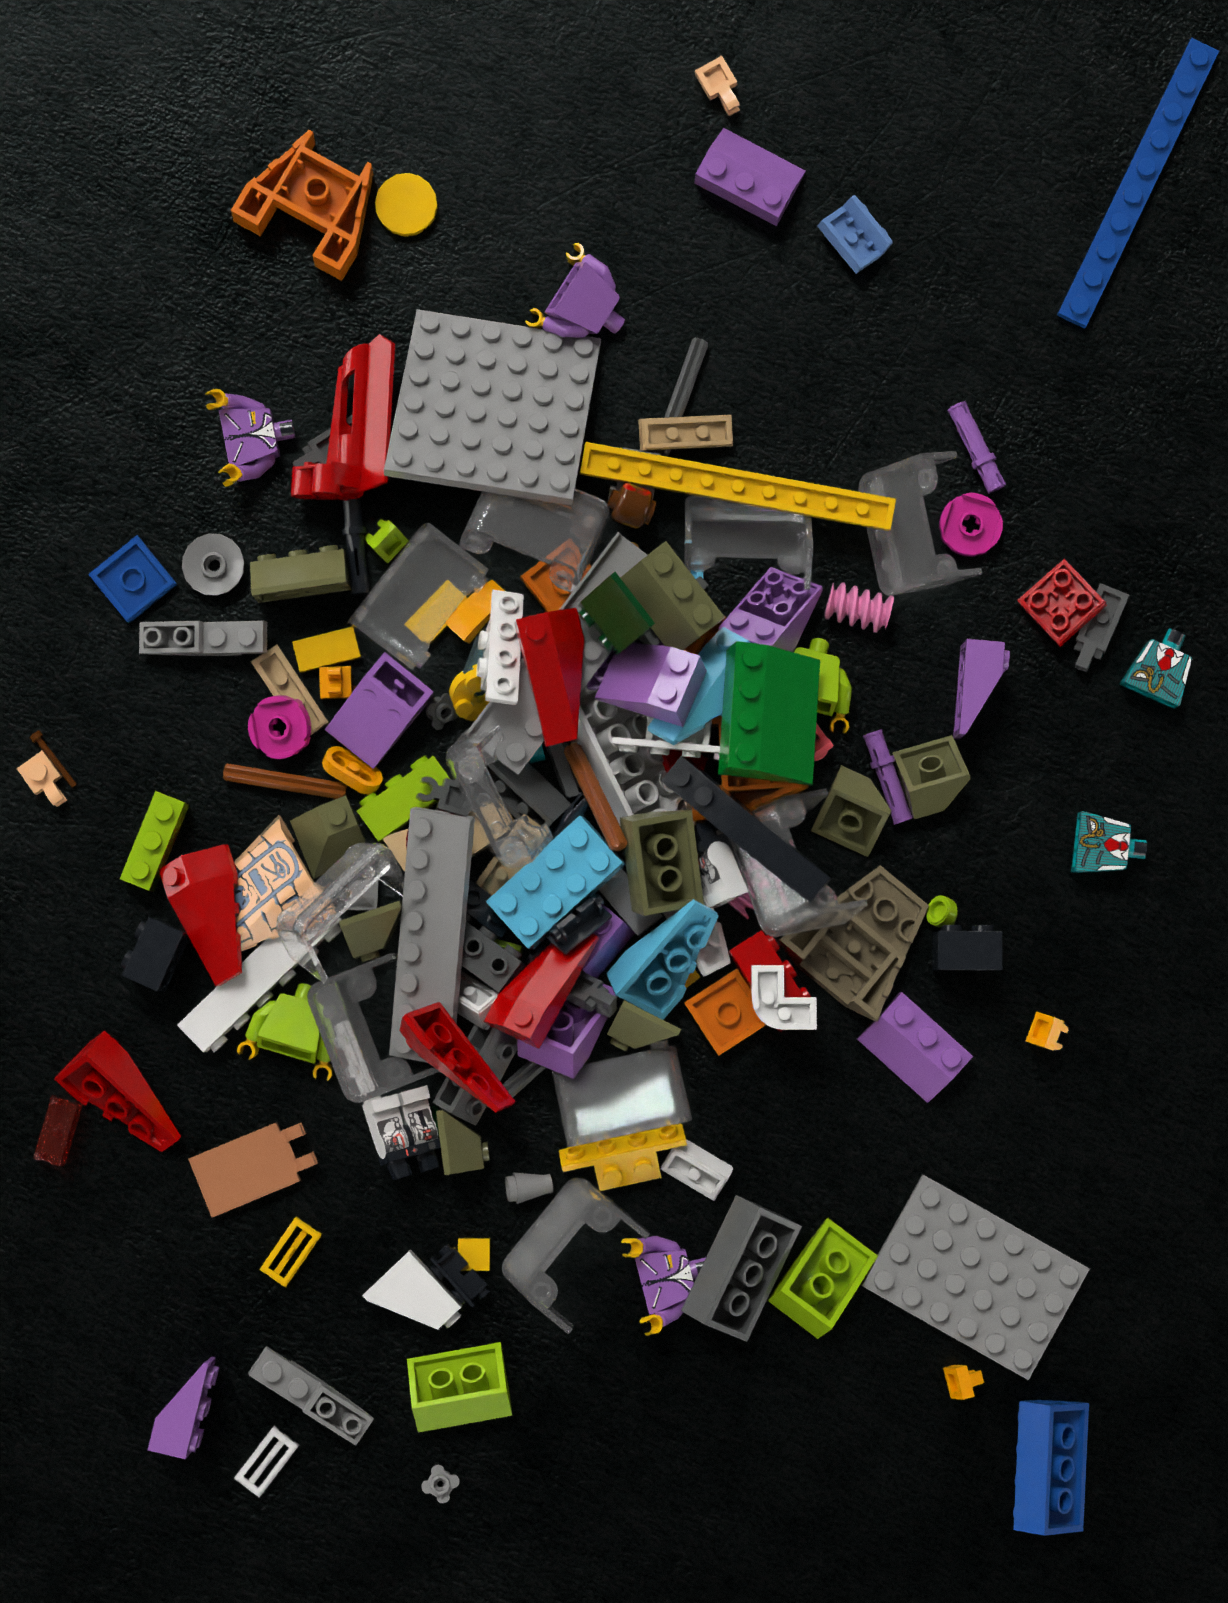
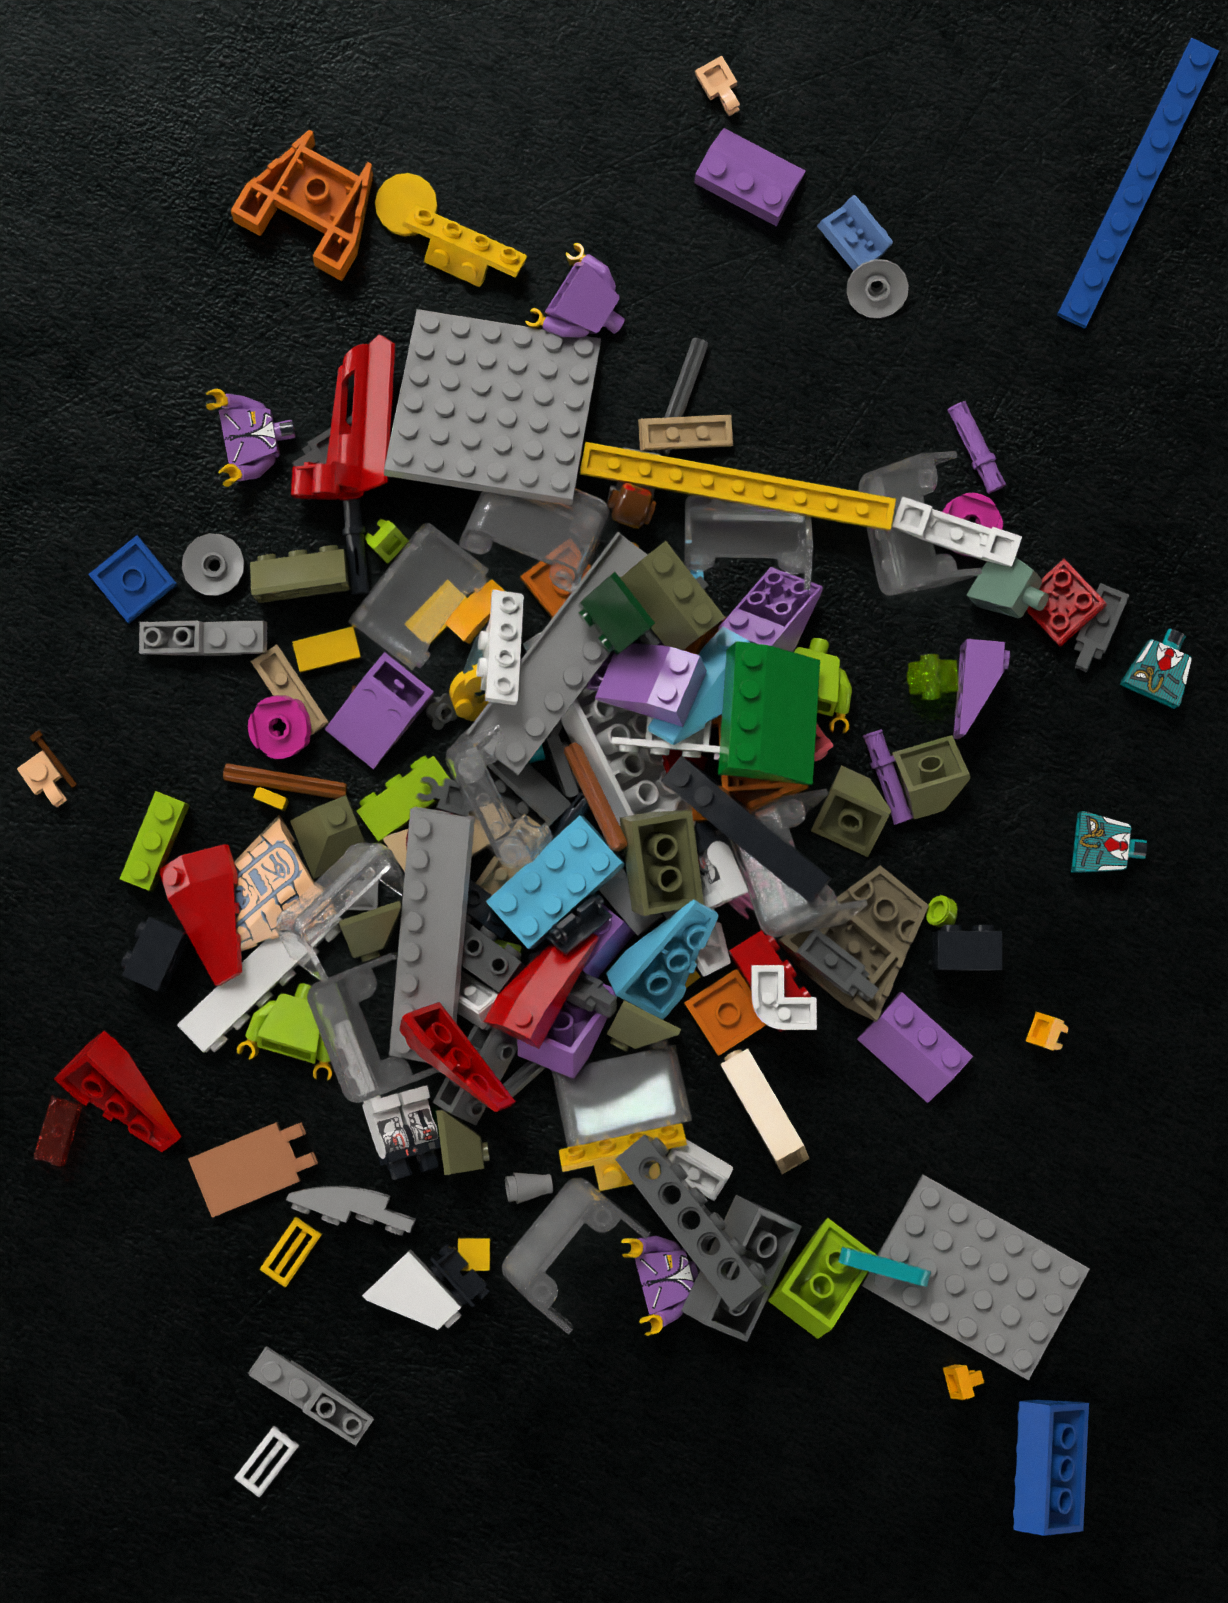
medium lavender slope [148,1356,219,1459] -> none
light orange tile [319,666,352,700] -> none
light orange plate [322,746,383,795] -> none
lime slope [407,1342,512,1433] -> none
light grey plate [421,1465,459,1503] -> none
red wedge [514,608,584,747] -> none
bright pink piece [825,583,894,633] -> none
none -> yellow tile [253,787,289,811]
none -> light grey slope [286,1186,416,1236]
none -> yellow bracket [402,205,527,287]
none -> dark grey brick [615,1135,769,1312]
none -> slope [721,1049,809,1174]
none -> dark grey hinge [795,928,879,1002]
none -> teal beam [838,1247,931,1287]
none -> light grey dish [846,259,909,318]
none -> white slope [892,496,1022,567]
none -> clear neon green brick [907,654,958,700]
none -> sand green torso [967,557,1049,618]

